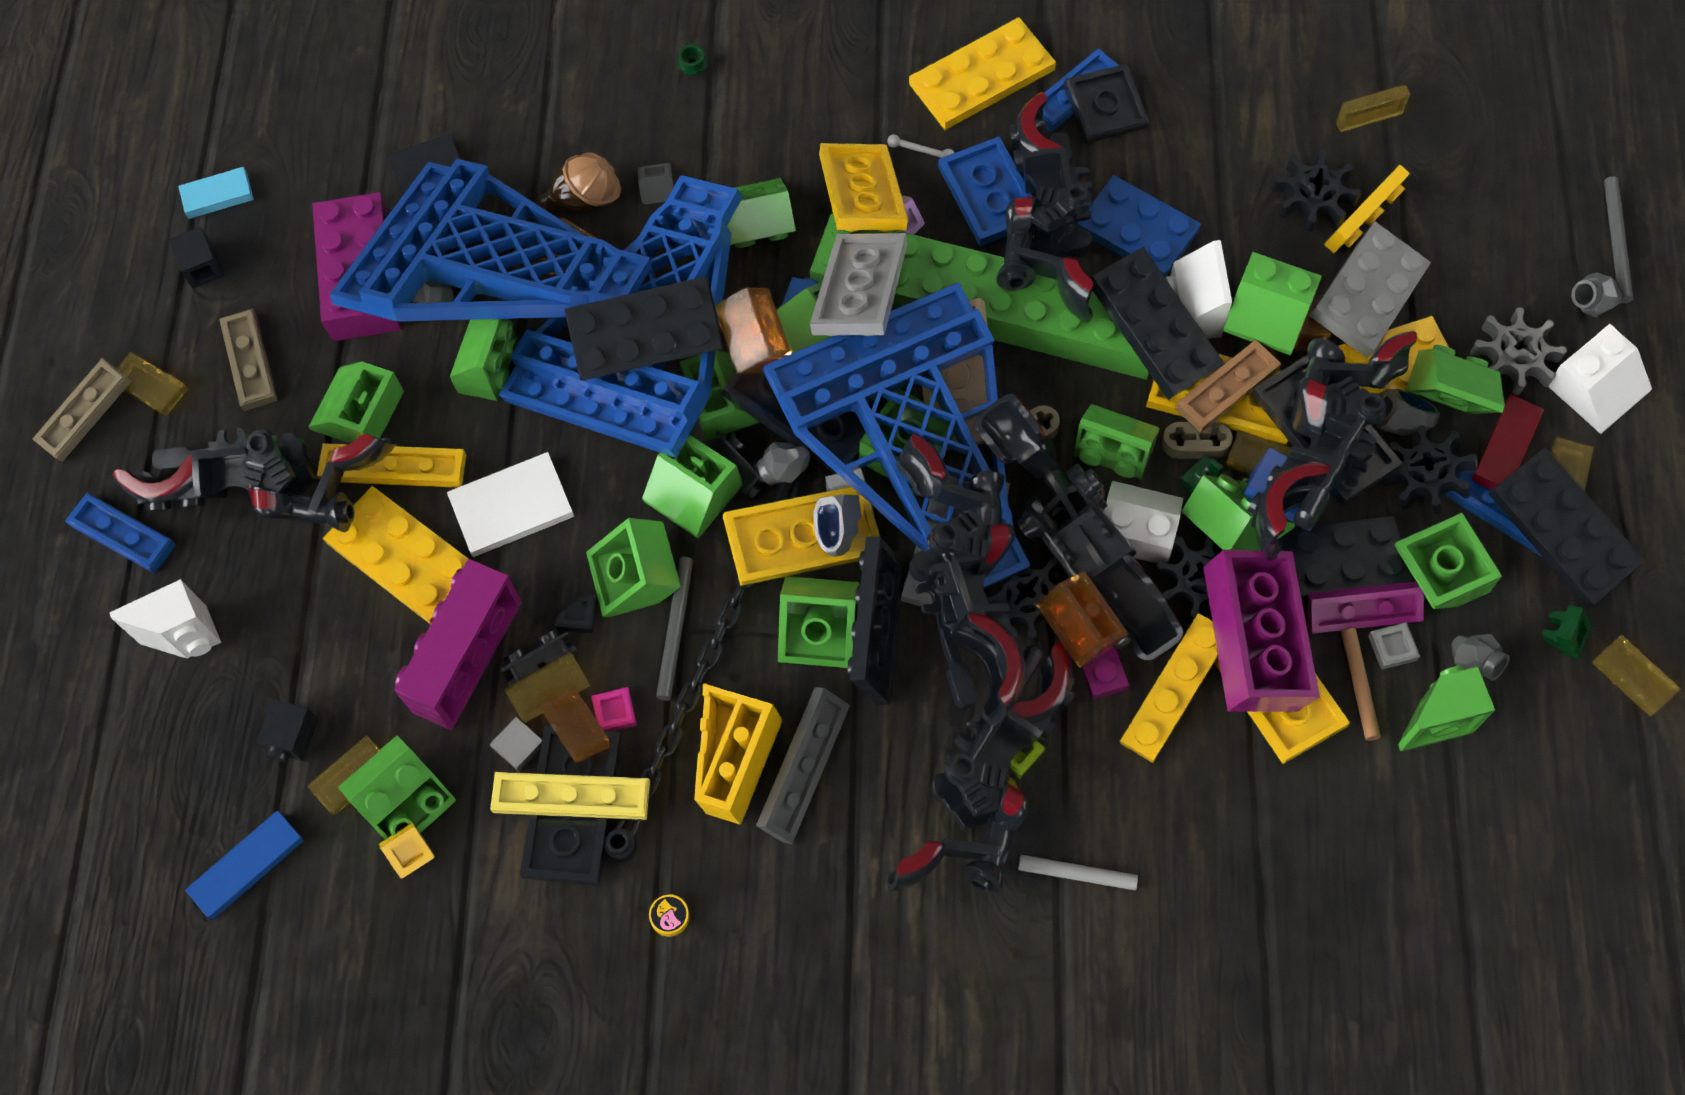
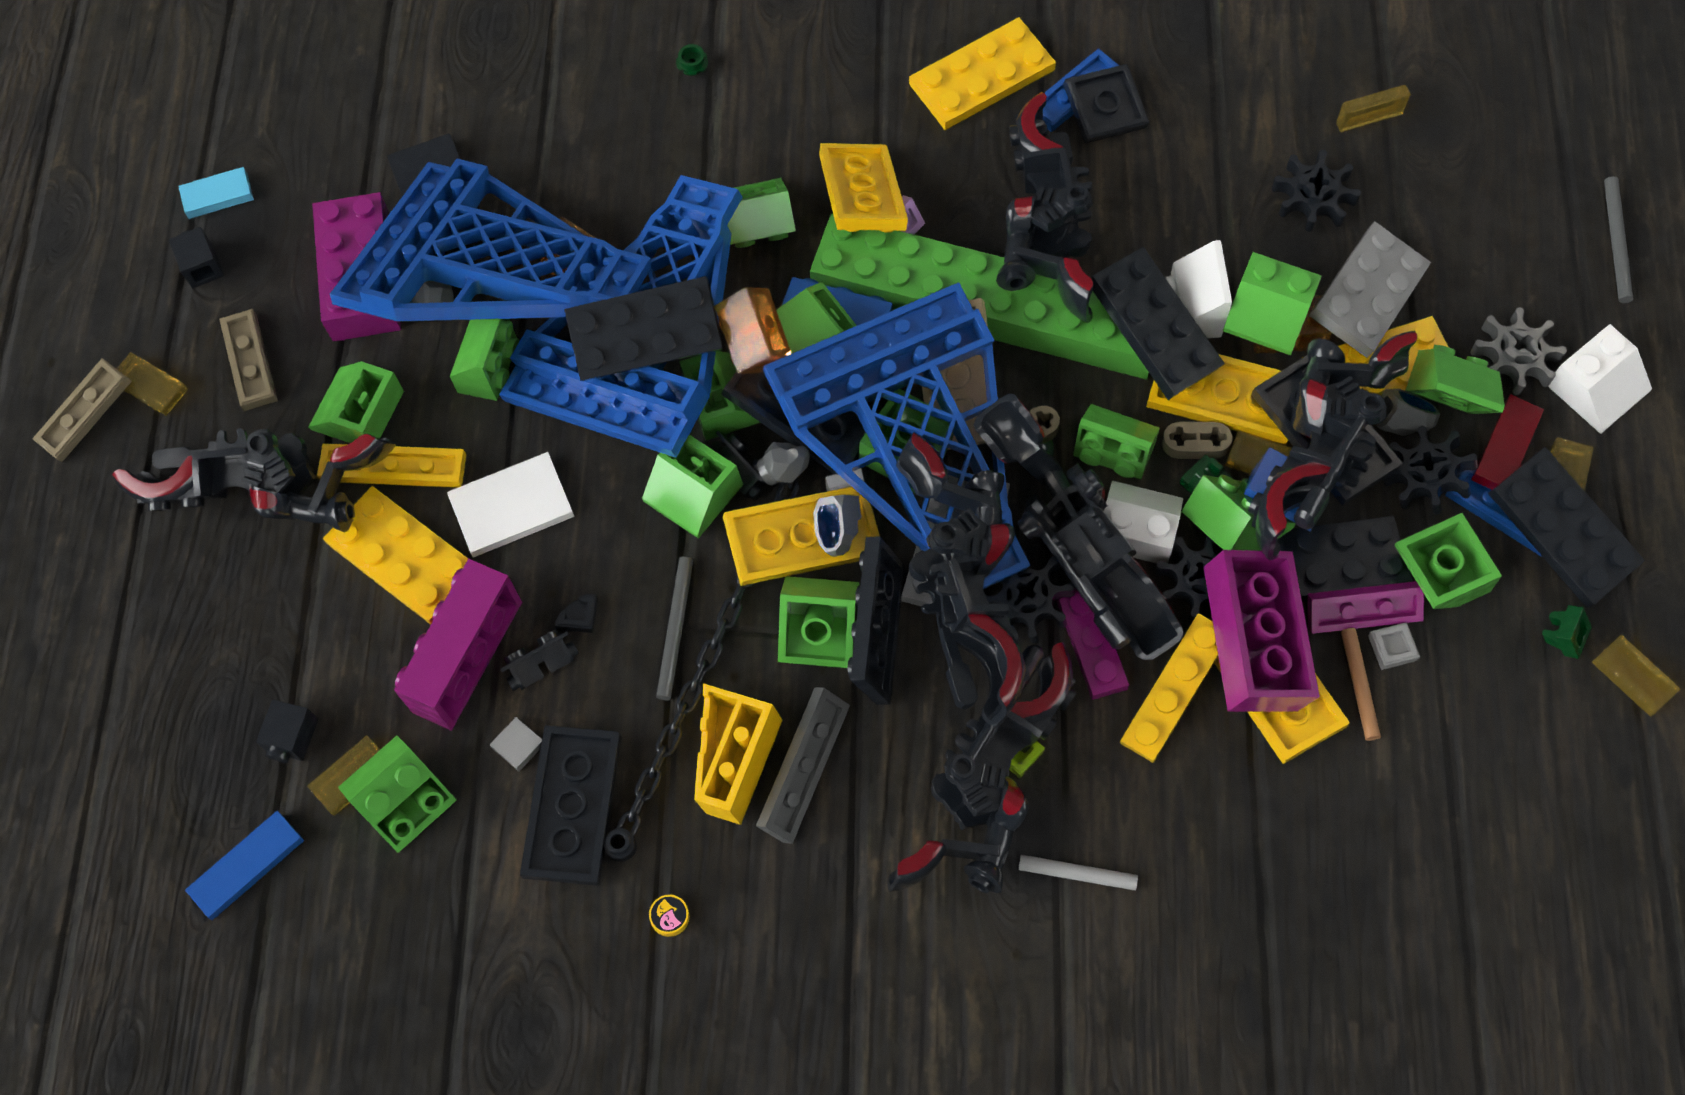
blue tile [65,493,176,574] -> none
white slope [110,579,221,658] -> none
yellow tile [379,823,435,879] -> none
light yellow tile [490,772,650,820] -> none
clear yellow tile [504,652,590,724] -> none
medium nougat piece [534,152,621,213] -> none
clear orange tile [541,688,610,763] -> none
bright green slope [586,518,681,618] -> none
dark pink tile [591,687,637,731] -> none
dark grey slope [638,163,674,204] -> none
light grey plate [810,233,908,336] -> none
light grey hinge [887,134,955,158] -> none
blue plate [938,136,1032,246] -> none
clear orange brick [1037,571,1128,668] -> none
blue plate [1078,175,1201,278] -> none
medium nougat plate [1176,340,1281,434] -> none
yellow plate [1324,165,1410,253] -> none
bright green slope [1398,666,1495,752] -> none
dark grey rock [1451,634,1509,681] -> none
dark grey rock [1571,272,1622,318] -> none

